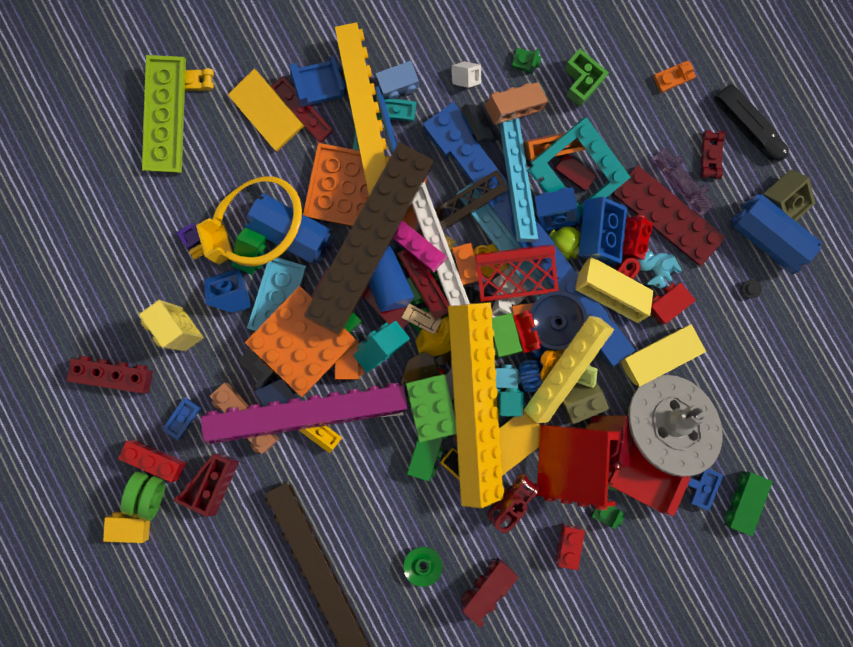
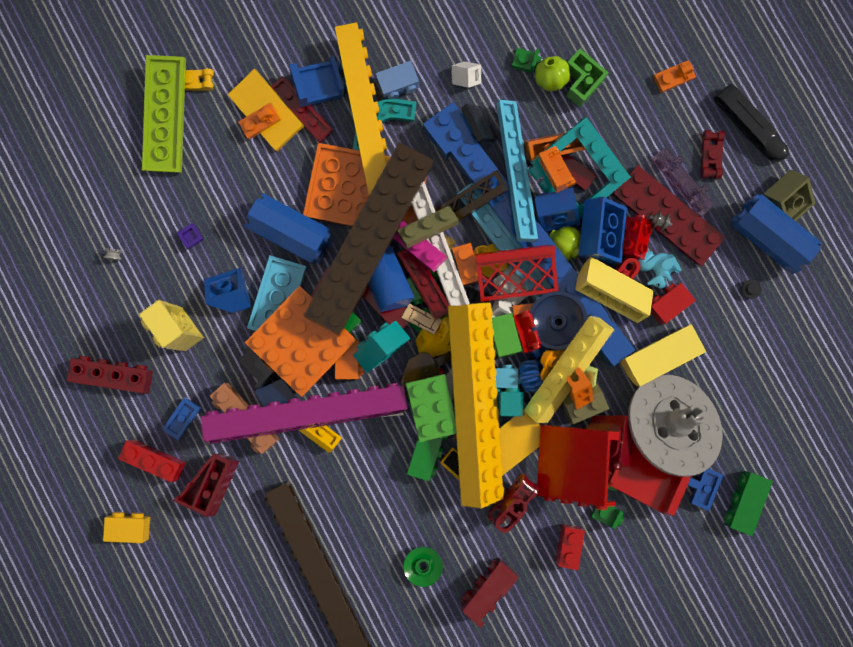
bright green wheel [121,471,166,521] -> none
yellow brick [189,176,302,267] -> none
green brick [232,227,267,275] -> none
blue piece [375,86,397,155] -> none
nougat brick [484,82,548,125] -> none
none -> light grey bush [103,249,122,261]
none -> orange hinge [239,103,281,139]
none -> olive plate [397,206,459,249]
none -> lime plant [535,56,570,92]
none -> orange hinge [539,146,576,193]
none -> orange hinge [567,367,594,410]
none -> flat silver wheel [649,210,673,232]

